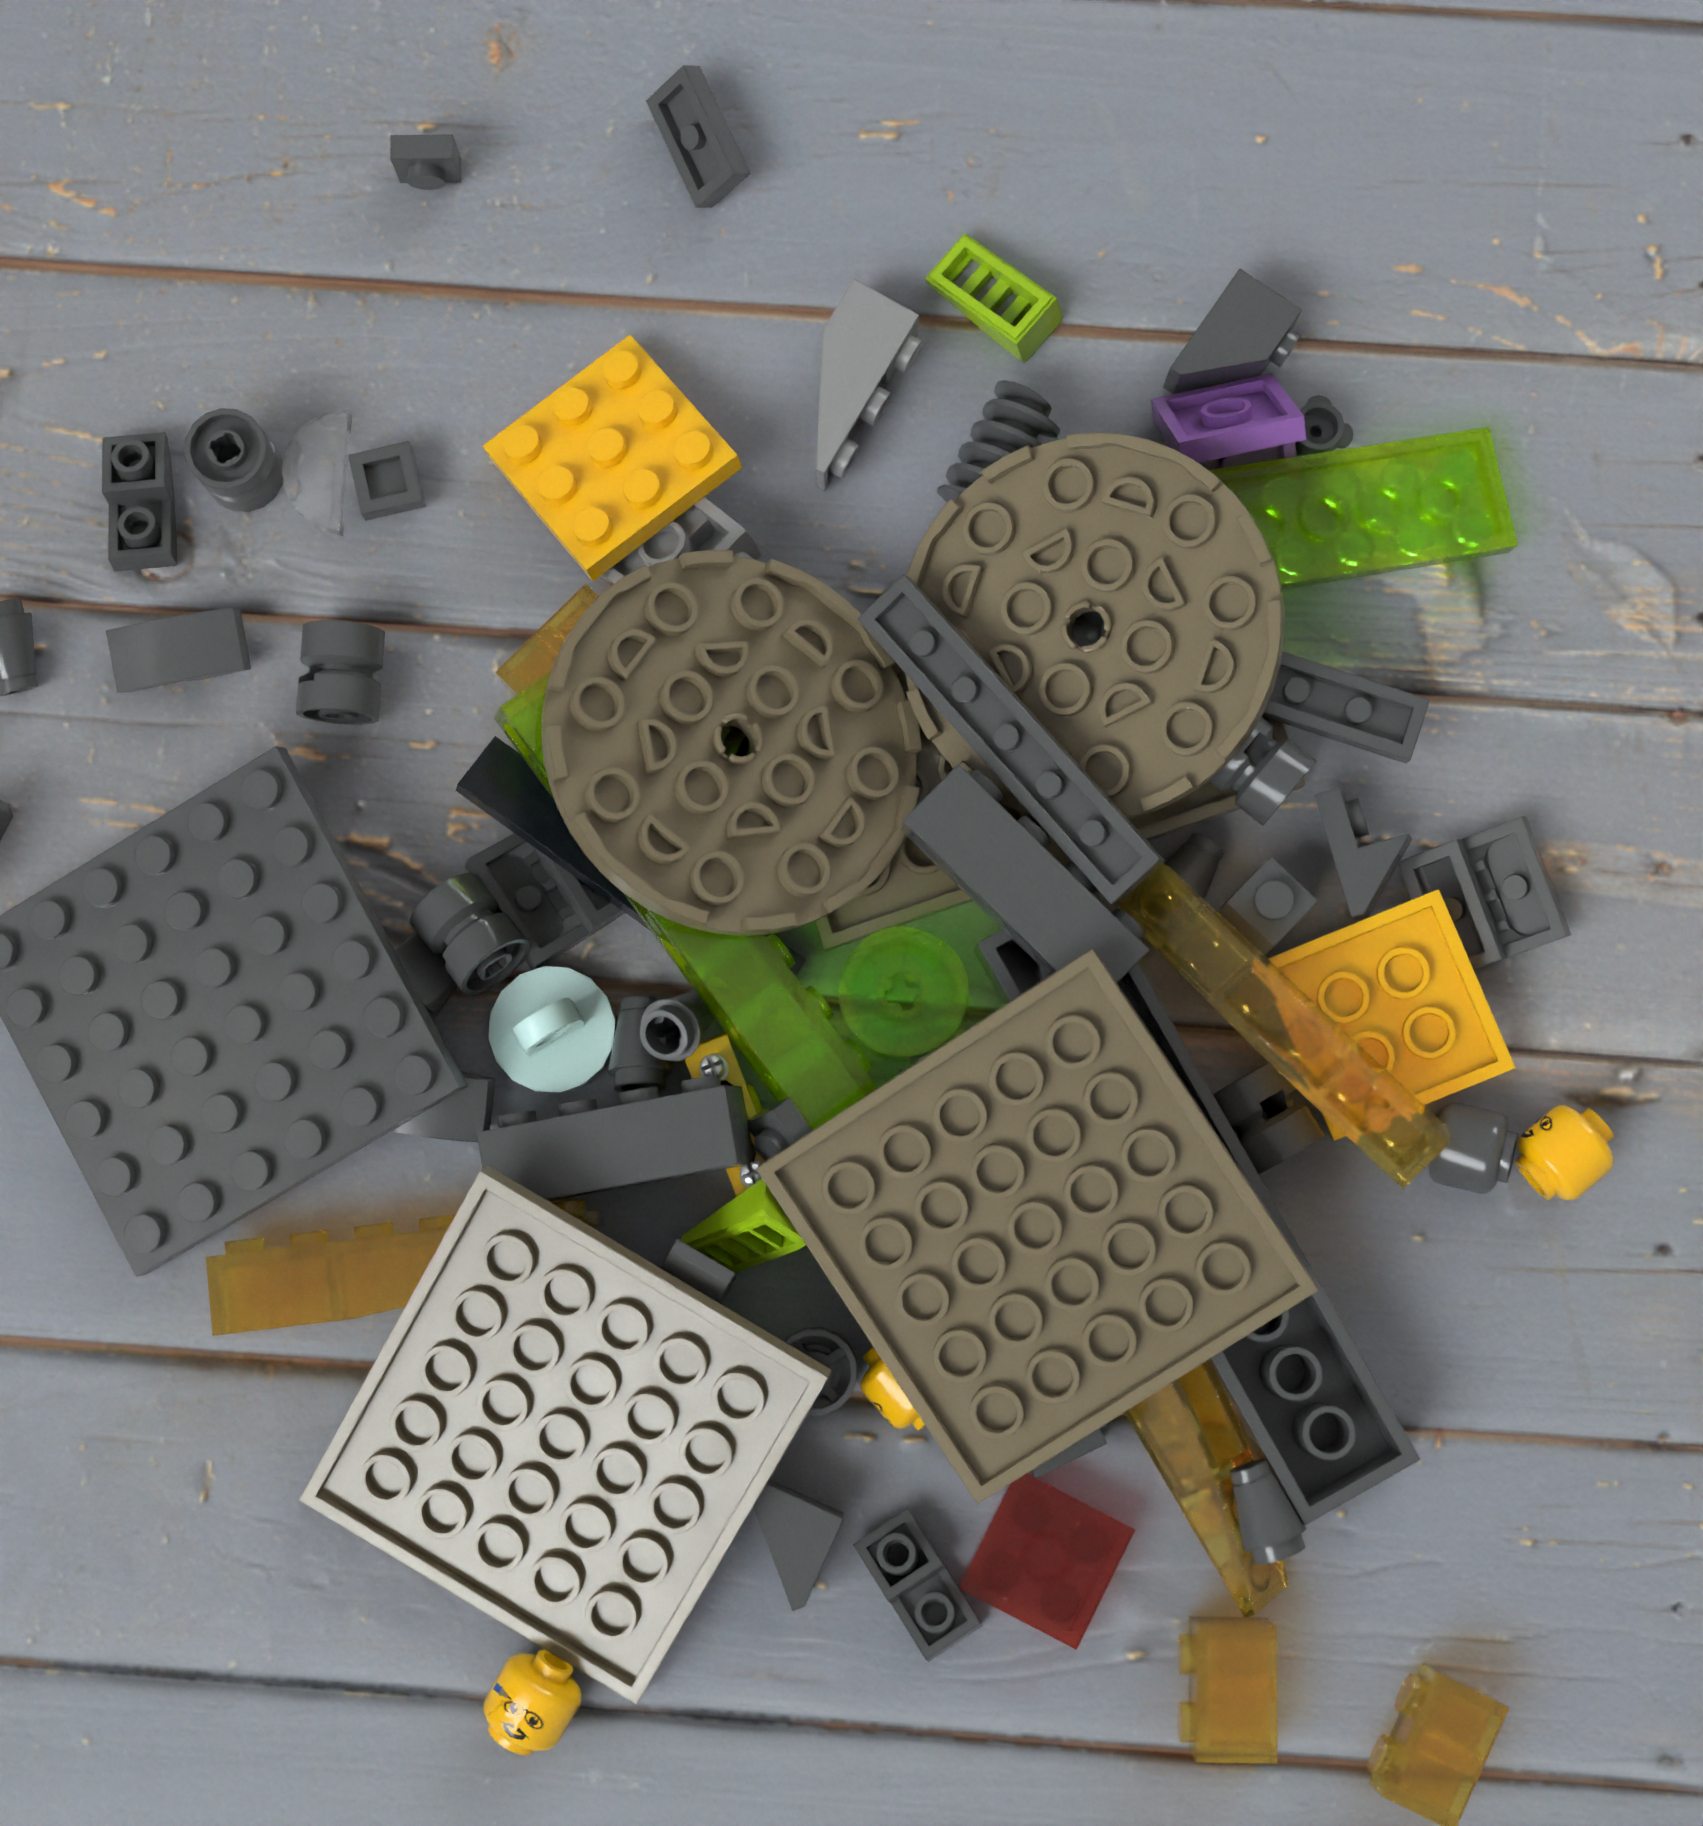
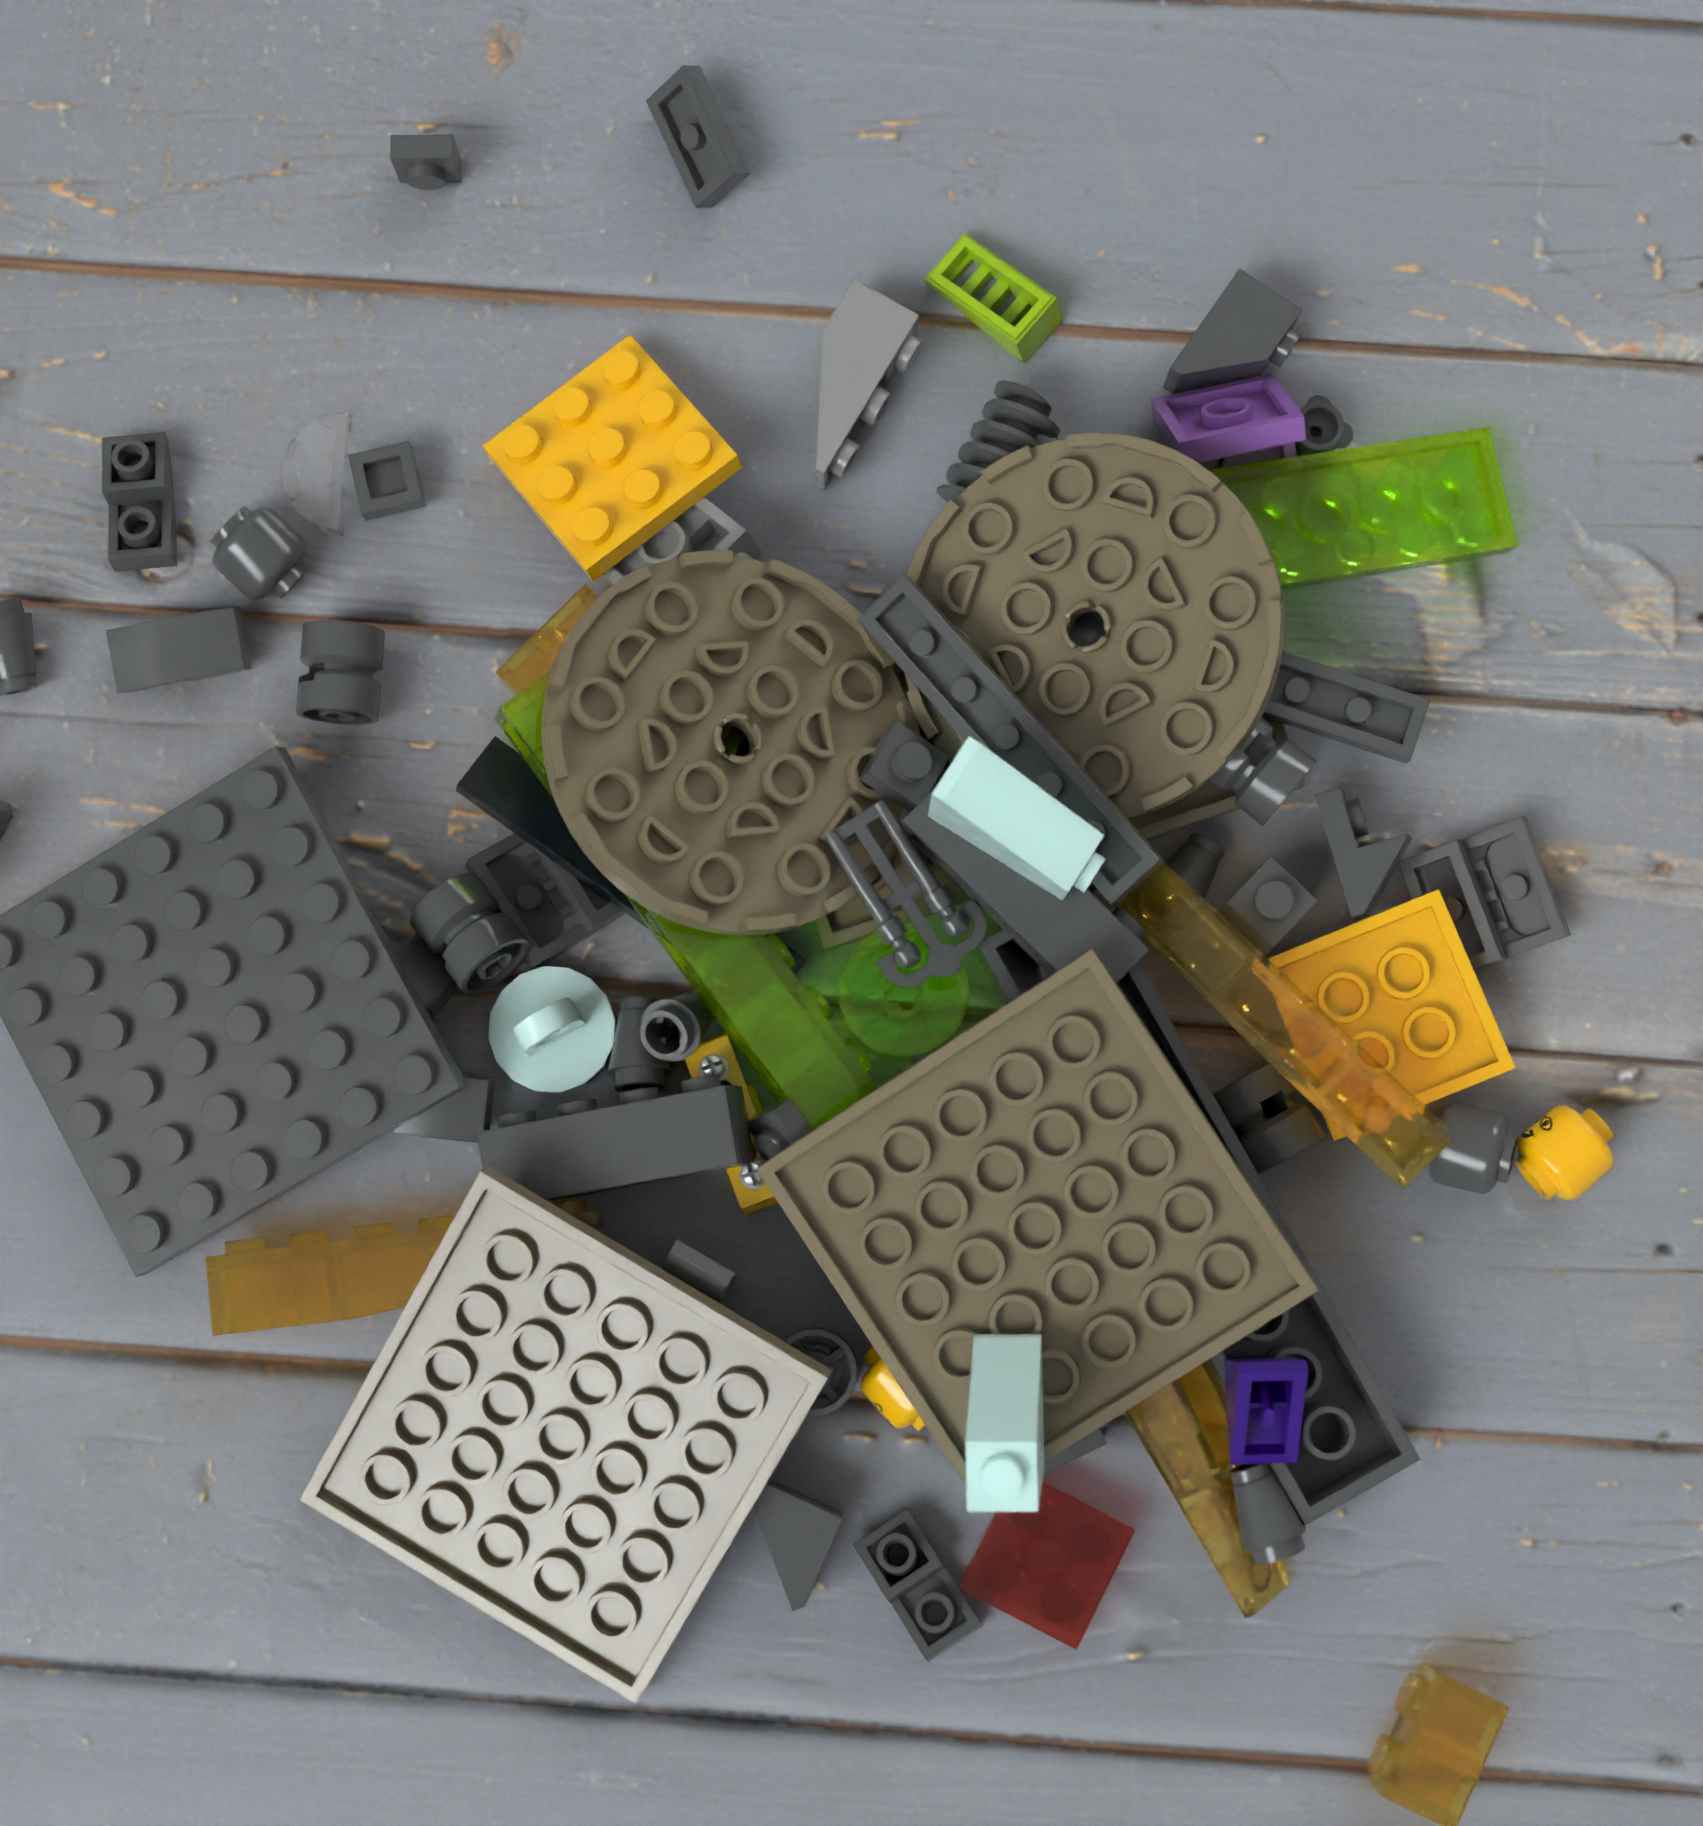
dark grey wheel [184,408,285,512] -> none
yellow head [483,1649,582,1755] -> none
lime slope [681,1179,806,1273] -> none
clear yellow brick [1177,1616,1277,1763] -> none
none -> dark grey head [210,506,307,600]
none -> dark grey piece [825,799,987,988]
none -> dark grey plate [859,721,949,812]
none -> light aqua slope [928,736,1106,901]
none -> light aqua slope [965,1334,1044,1512]
none -> dark purple slope [1224,1357,1308,1465]

